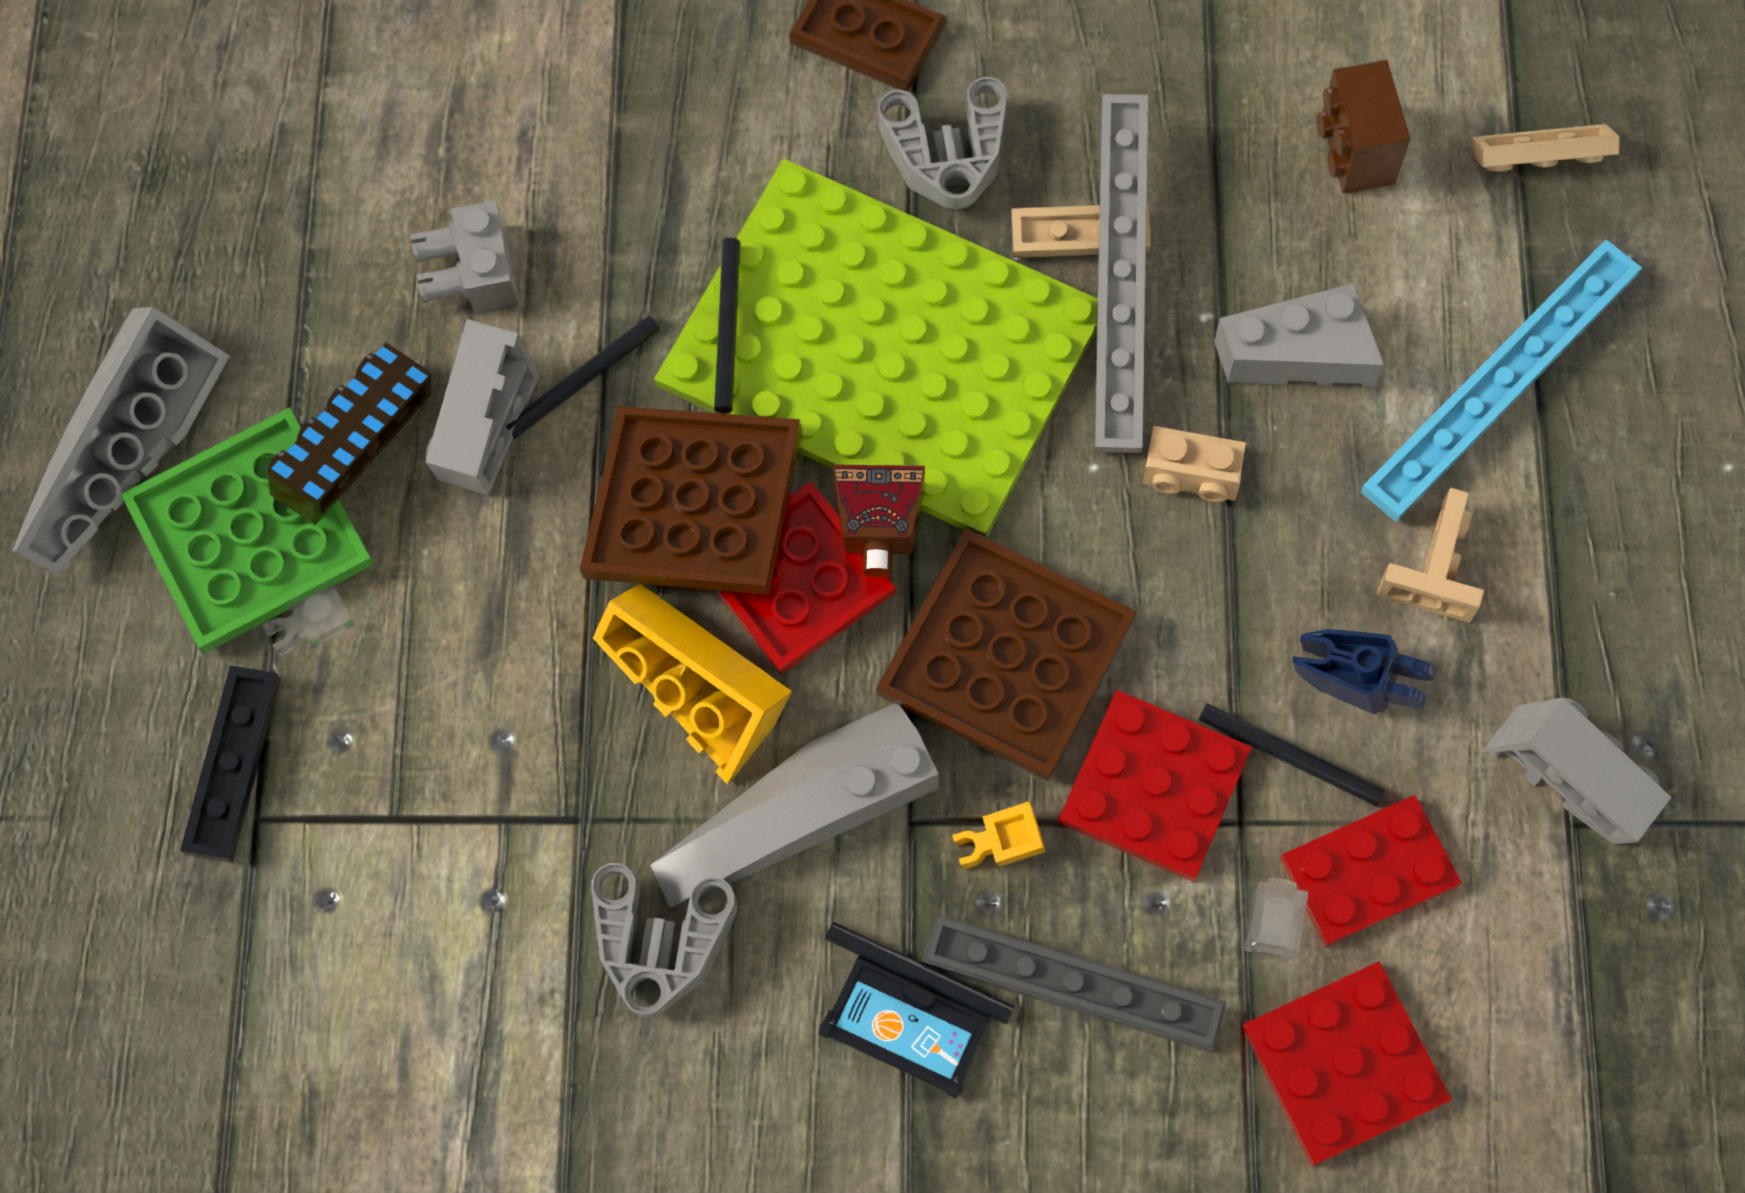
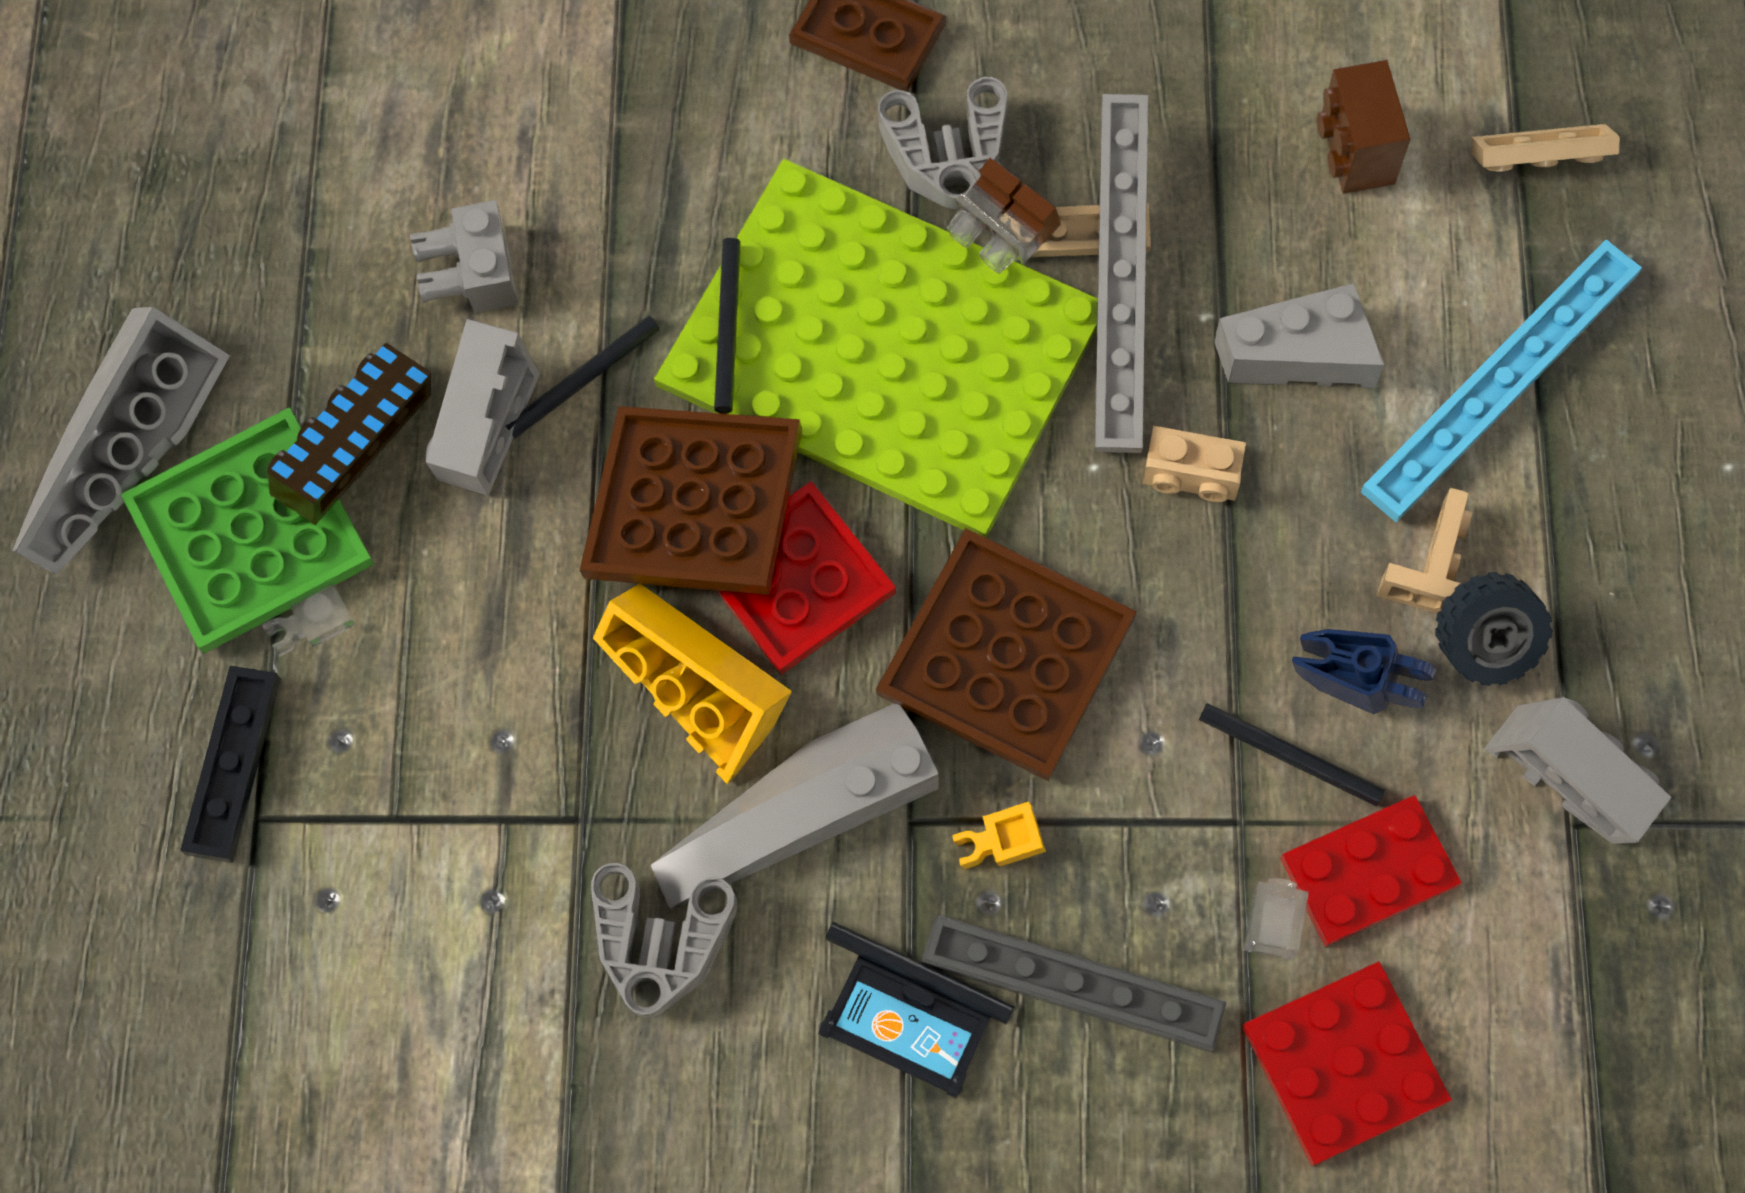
torso [834,464,925,578] -> none
red plate [1058,689,1252,882] -> none
none -> clear hips [947,157,1061,274]
none -> black wheel [1435,572,1553,686]

